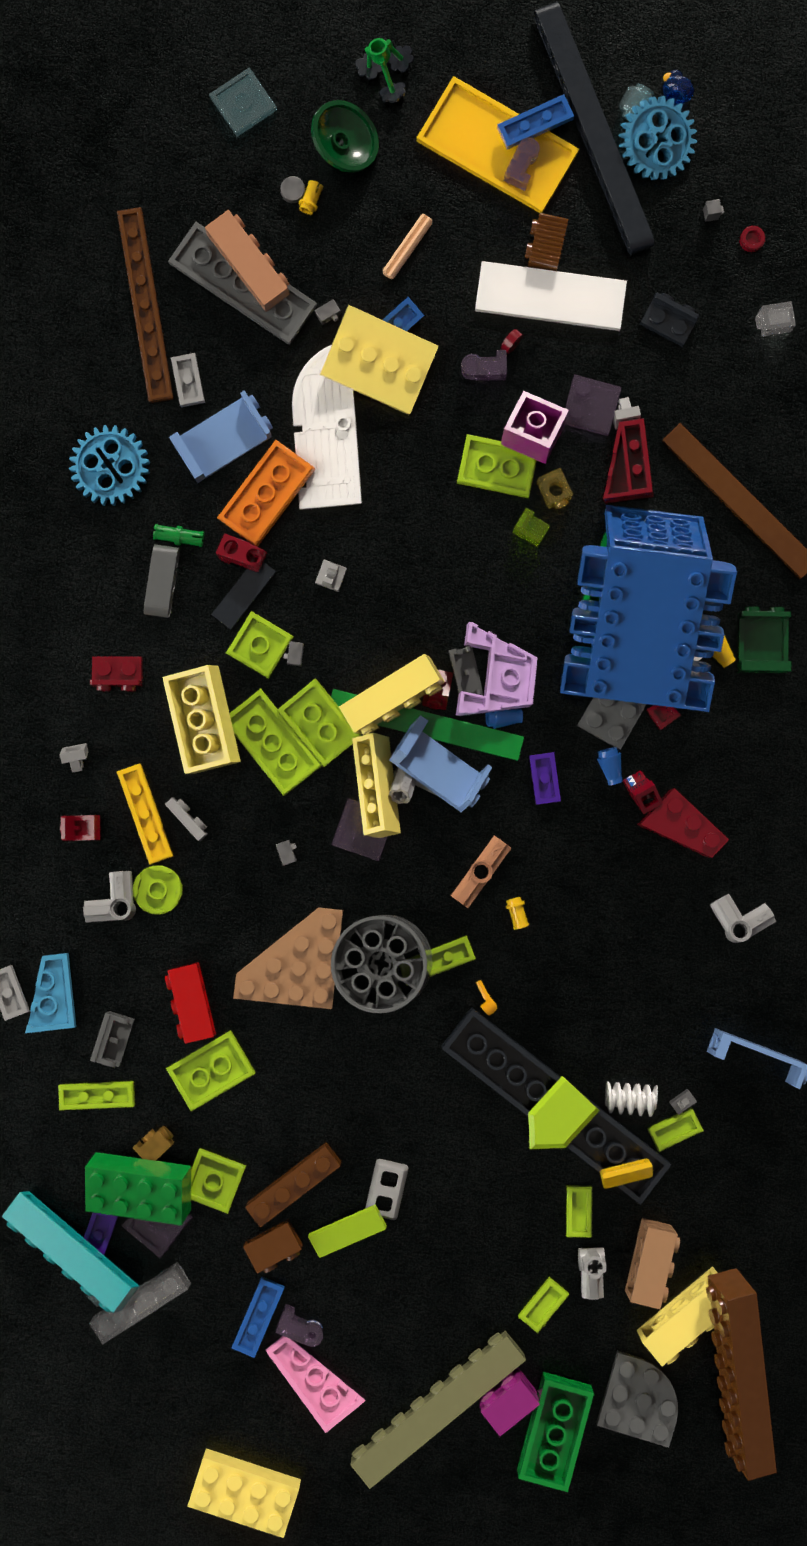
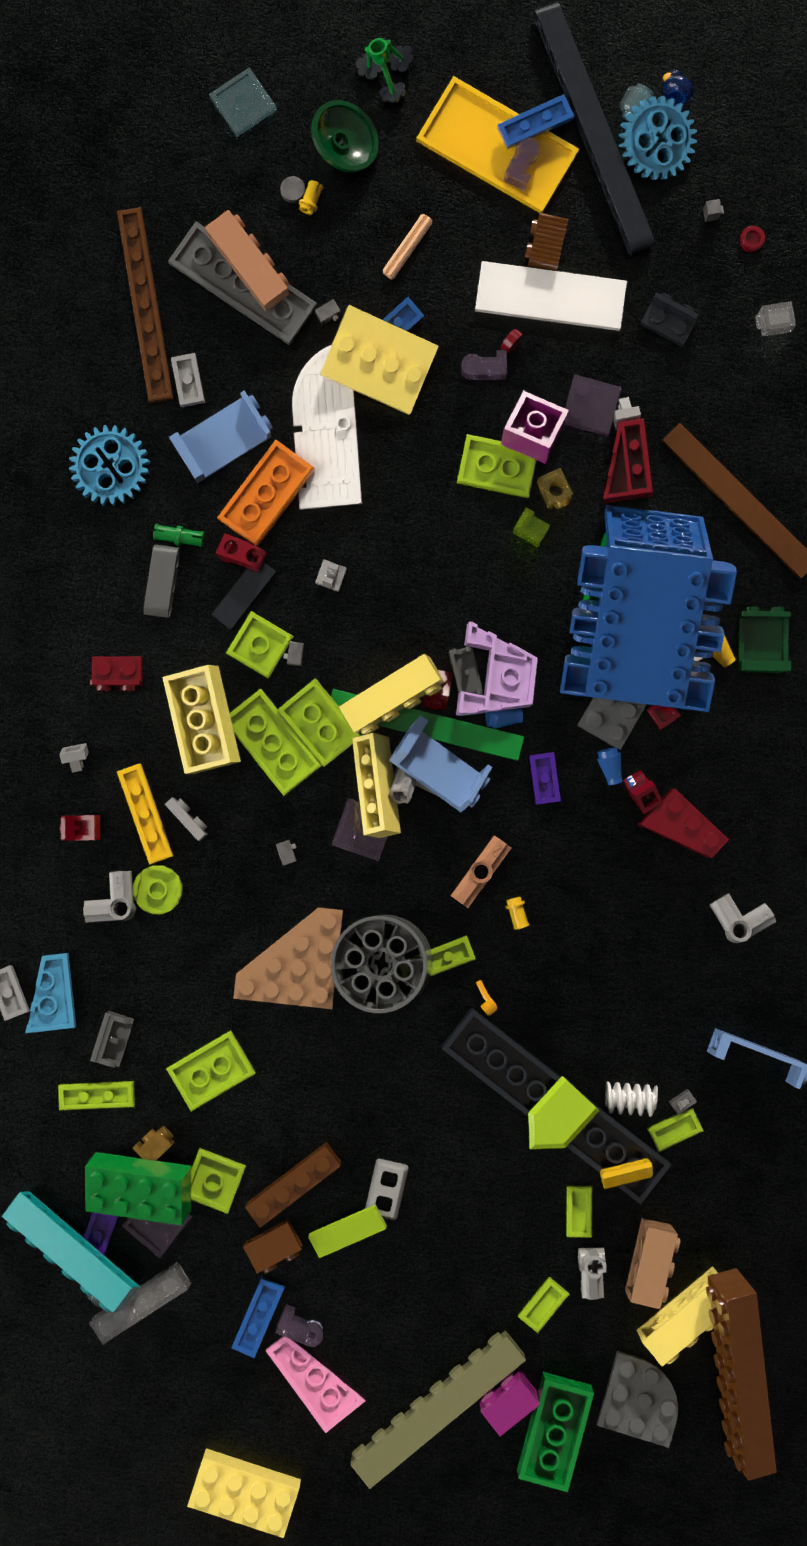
red brick [165,962,216,1044] -> none

